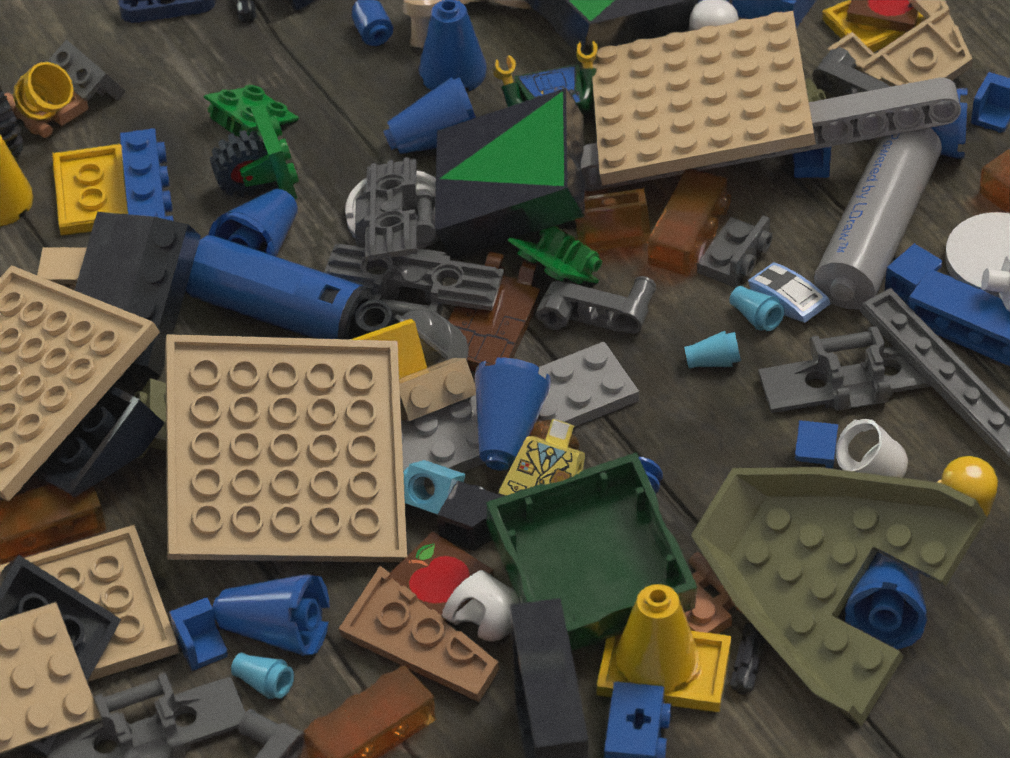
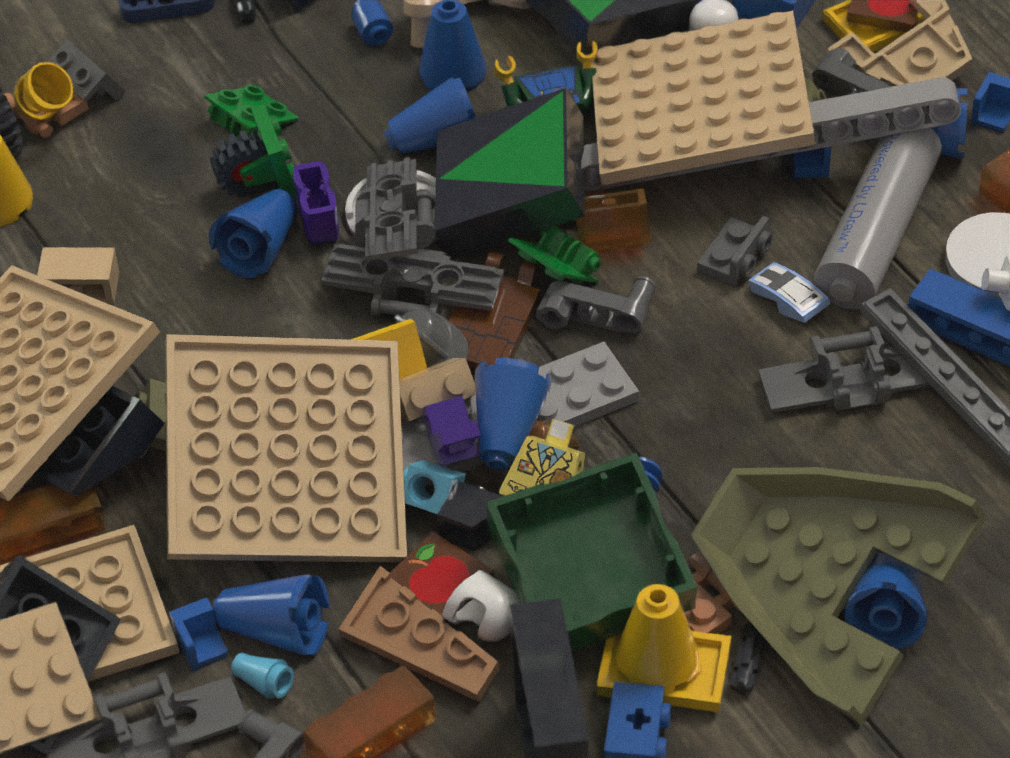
yellow tile [52,144,128,236] -> none
black slope [75,212,201,376] -> none
blue brick [120,128,174,221] -> none
blue piece [186,235,395,340] -> none
clear orange brick [648,169,731,276] -> none
medium azure cone [684,330,741,369] -> none
medium azure cone [729,286,784,331] -> none
blue panel [795,420,838,469] -> none
white helmet [836,419,908,478] -> none
blue panel [884,243,942,305] -> none
yellow helmet [938,456,998,516] -> none
none -> dark purple brick [293,161,340,245]
none -> dark purple brick [421,396,480,466]

